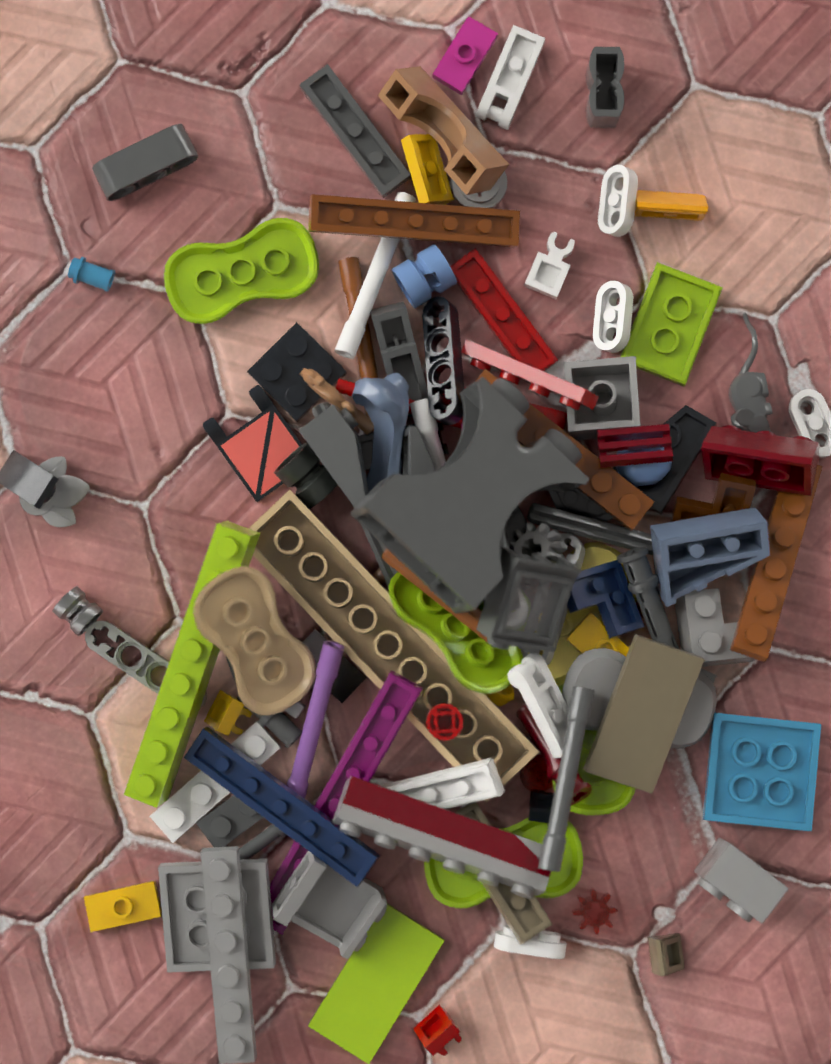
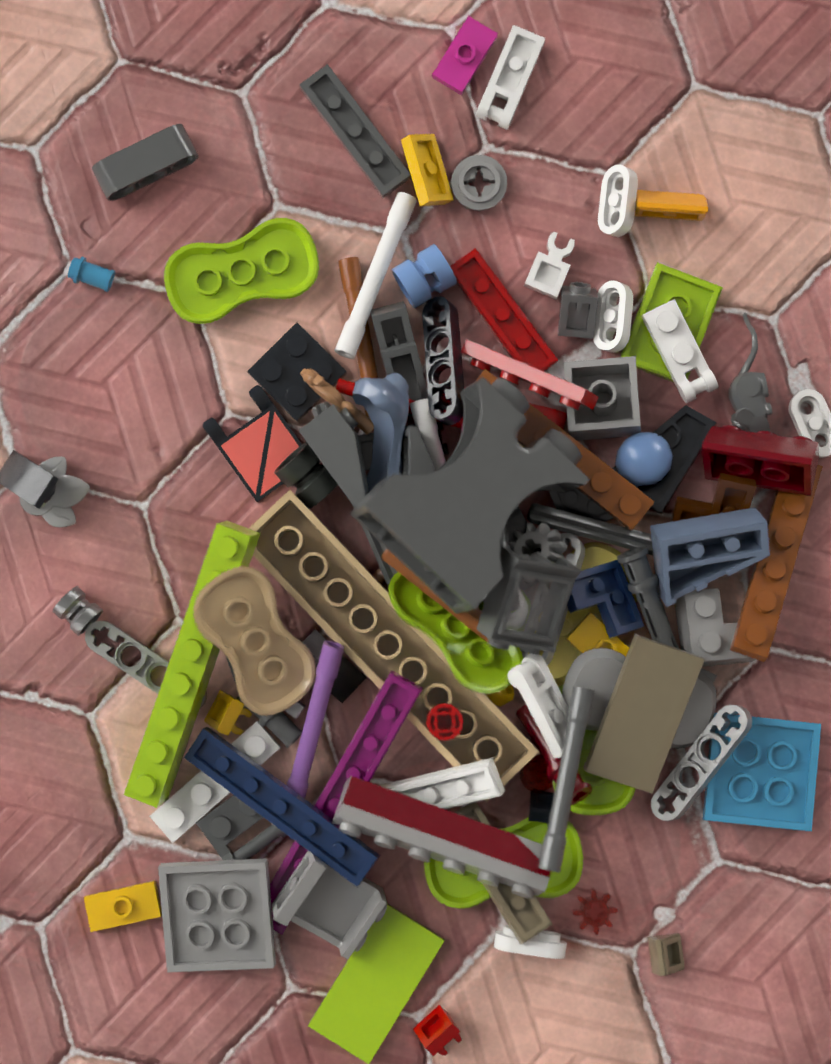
light grey plate [200,846,257,1064] -> none
dark orange plate [308,194,520,247] -> none
medium nougat arch [378,66,509,195] -> none
dark grey brick [586,47,625,128] -> none
dark red tile [597,424,673,468] -> none
light grey brick [694,837,789,924] -> none
none -> flat silver bracket [558,282,598,339]
none -> white plate [642,299,719,403]
none -> light grey beam [651,705,752,821]

